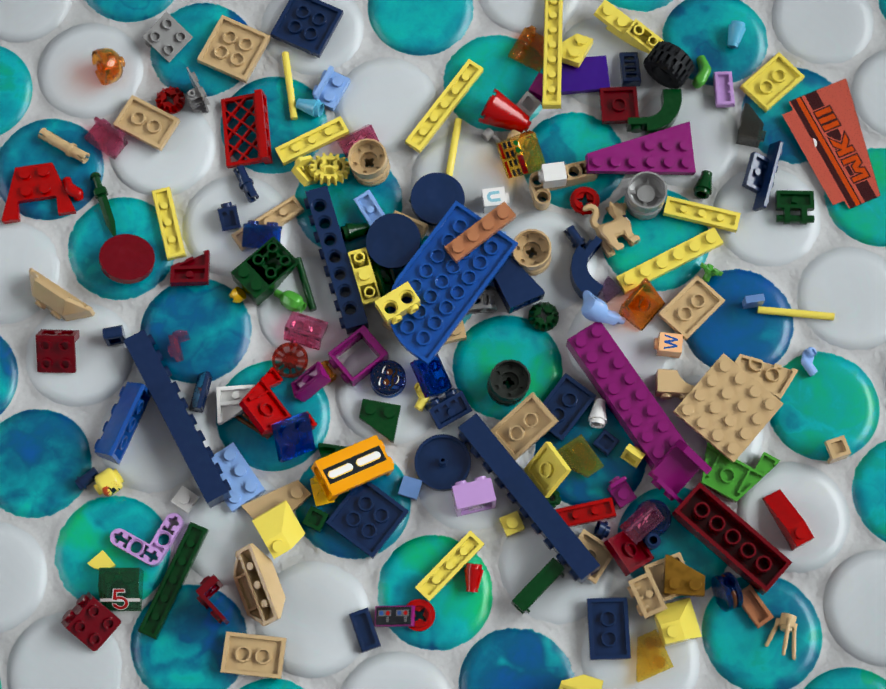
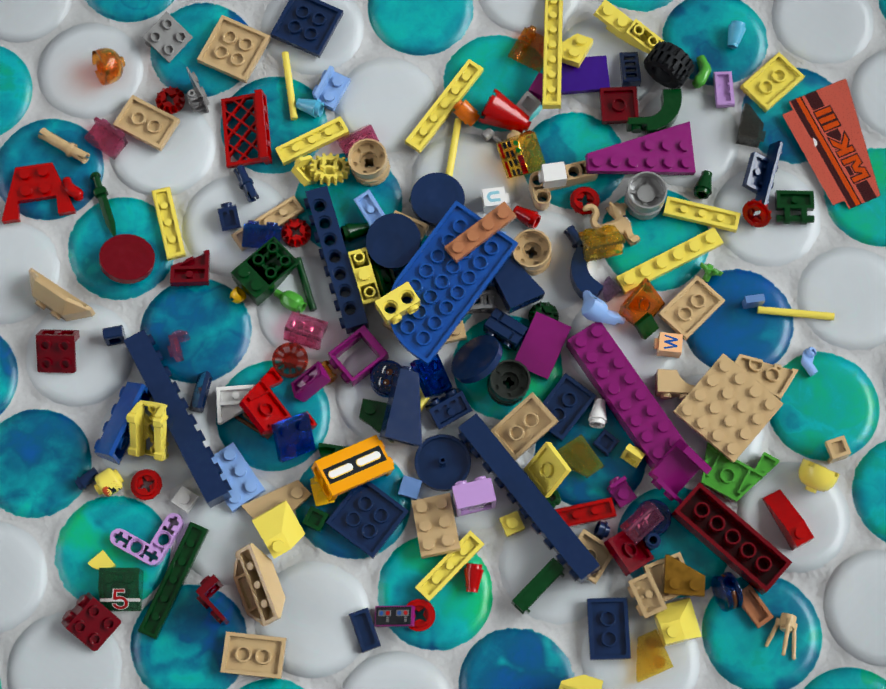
none -> light yellow piece [126,400,169,461]
none -> red gear [130,469,163,501]
none -> red gear [281,218,311,247]
none -> dark blue slope [379,366,422,447]
none -> tan plate [411,493,461,559]
none -> dark blue piece [451,335,503,384]
none -> orange brick [453,99,480,126]
none -> dark blue brick [483,308,528,350]
none -> red cone [513,205,541,229]
none -> magenta tile [515,311,572,380]
none -> clear yellow bracket [578,225,625,262]
none -> dark green tile [634,312,659,340]
none -> red gear [742,199,772,227]
none -> light yellow cylinder [798,458,840,494]

